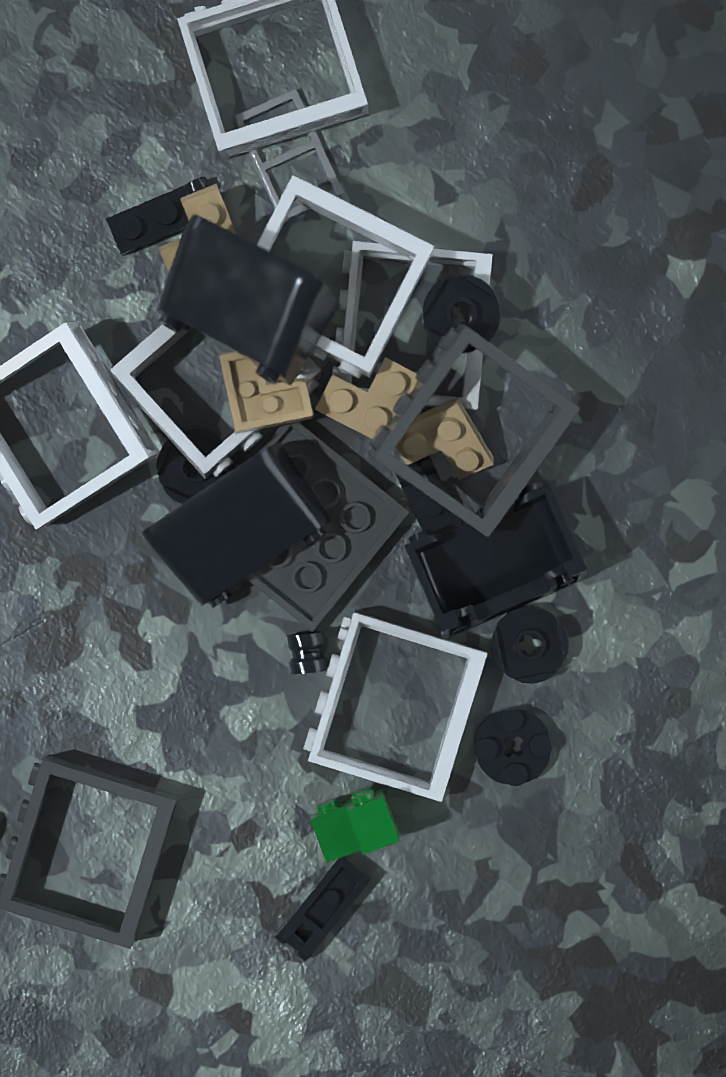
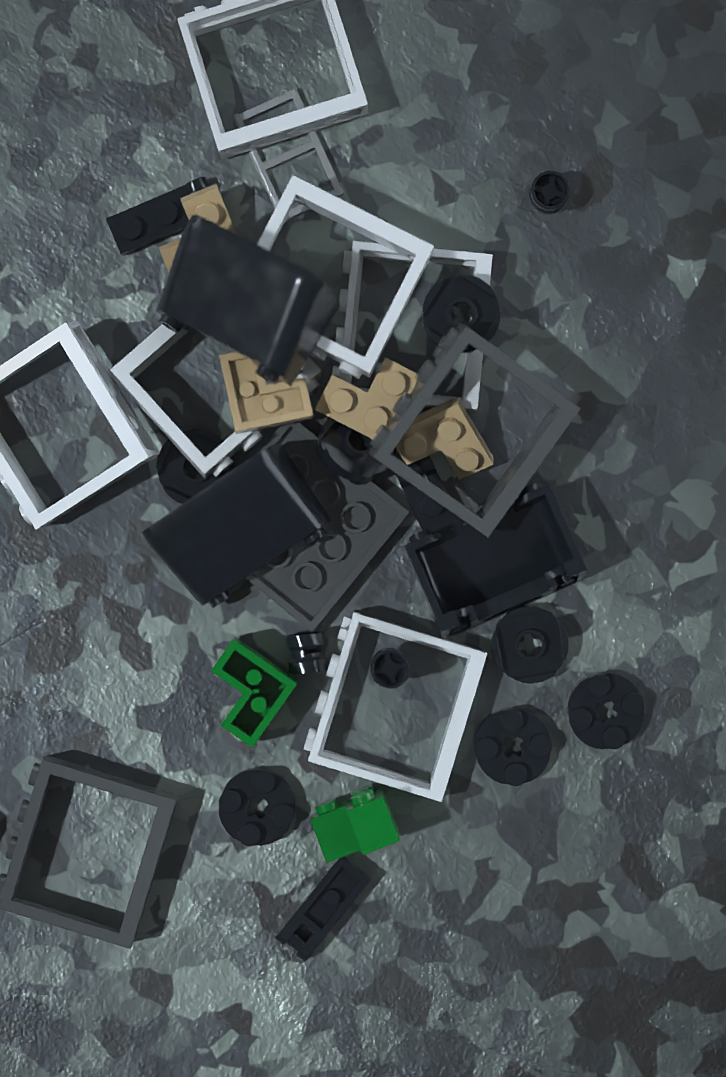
none -> green brick [211,637,299,748]
none -> black plate [219,768,296,846]
none -> black plate [316,417,396,485]
none -> black wheel [370,647,410,689]
none -> black wheel [529,171,570,215]
none -> black plate [566,672,644,750]

